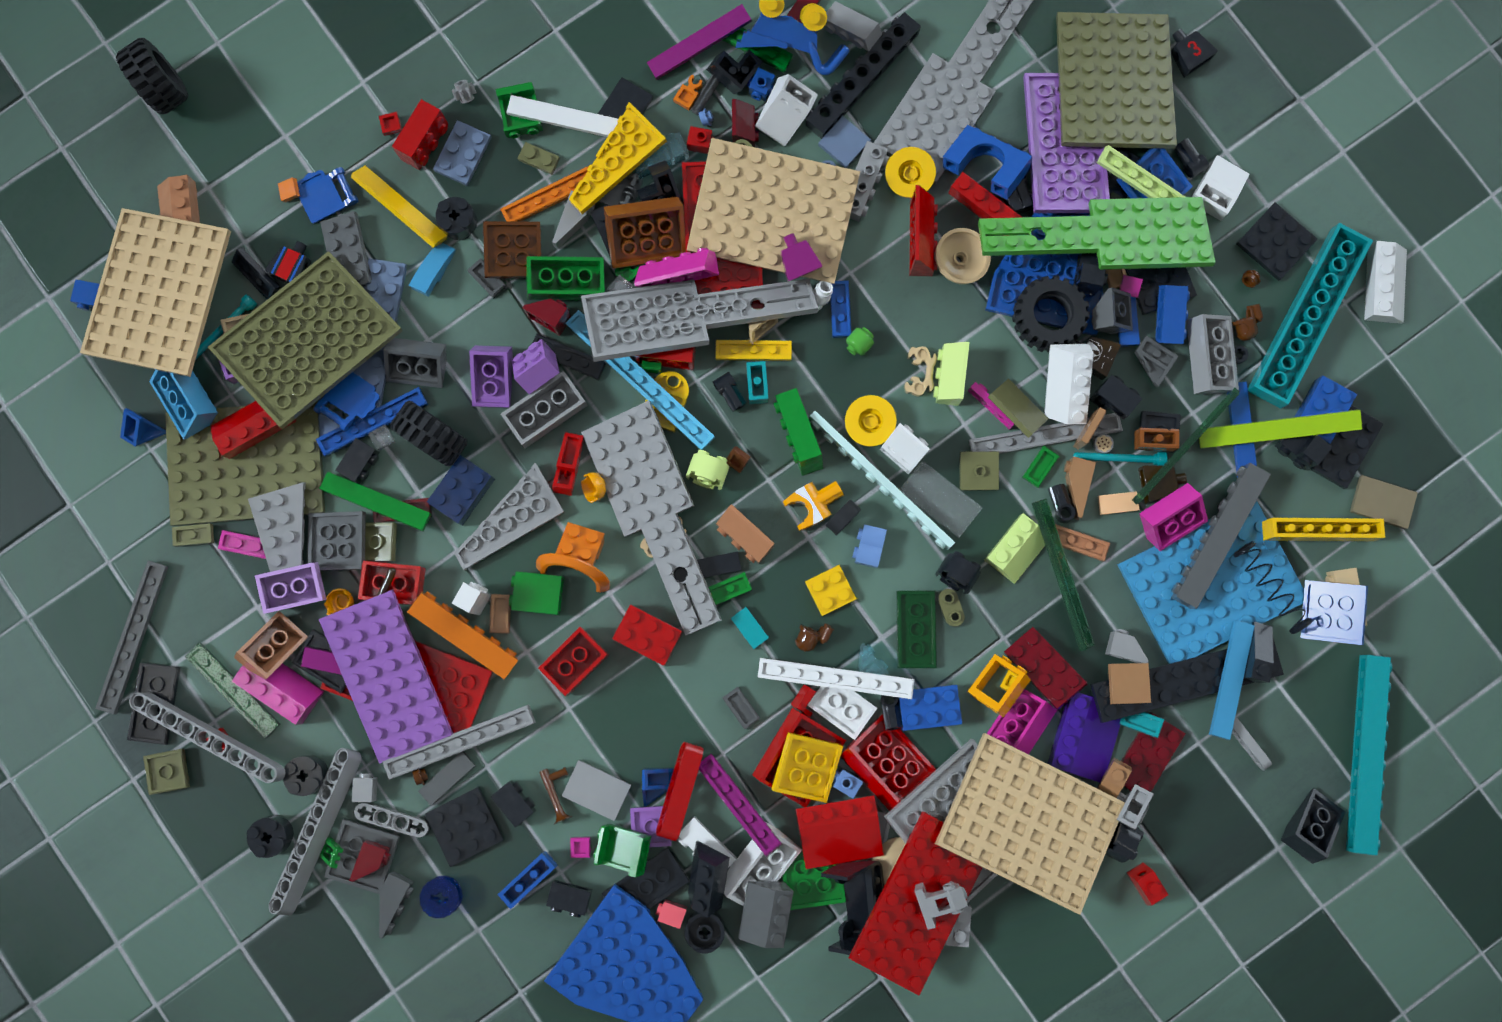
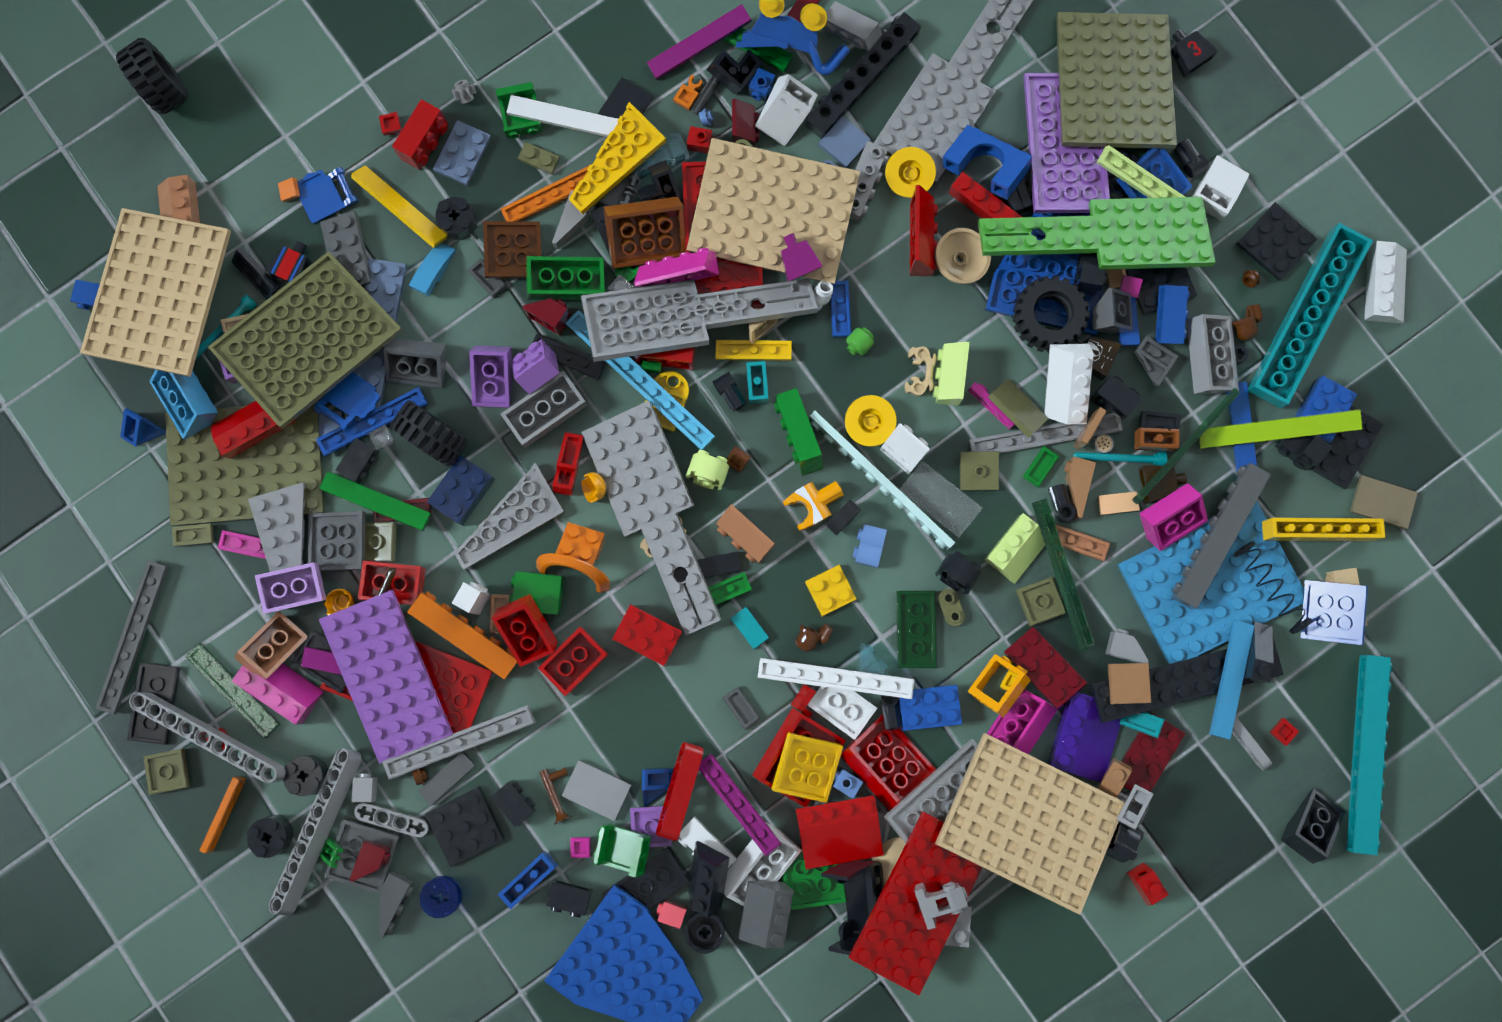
none -> orange tile [199,776,246,854]
none -> red brick [492,594,558,667]
none -> olive plate [1015,577,1067,626]
none -> red plate [1269,718,1299,746]

